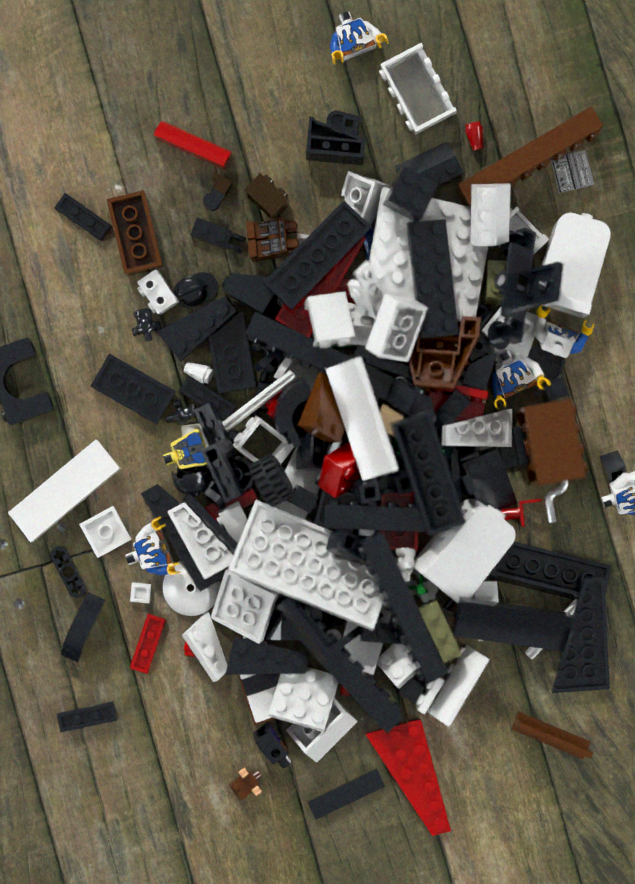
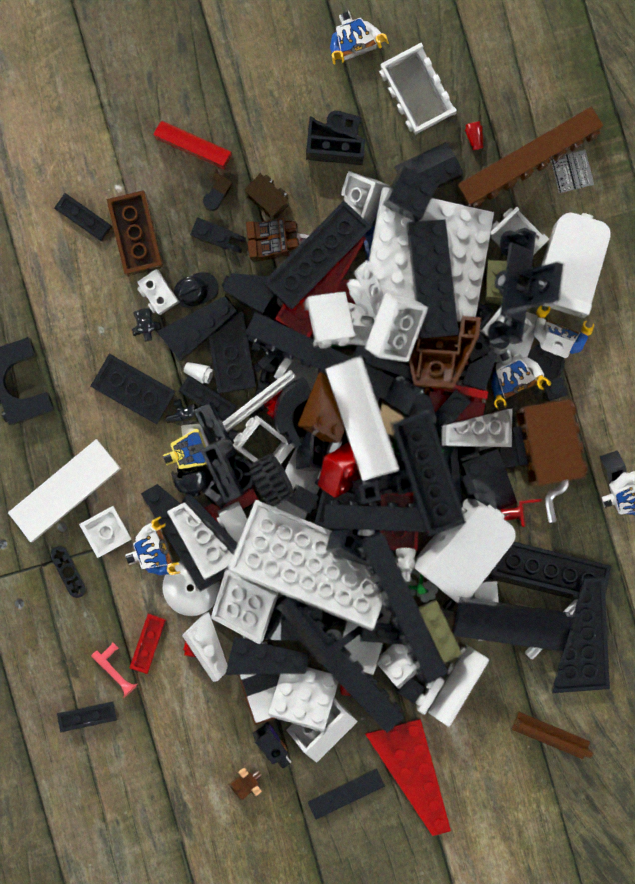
black arch [60,592,105,662] -> none
white tile [130,582,151,603] -> none
white slope [471,183,510,246] -> none
none -> coral piece [91,642,138,698]

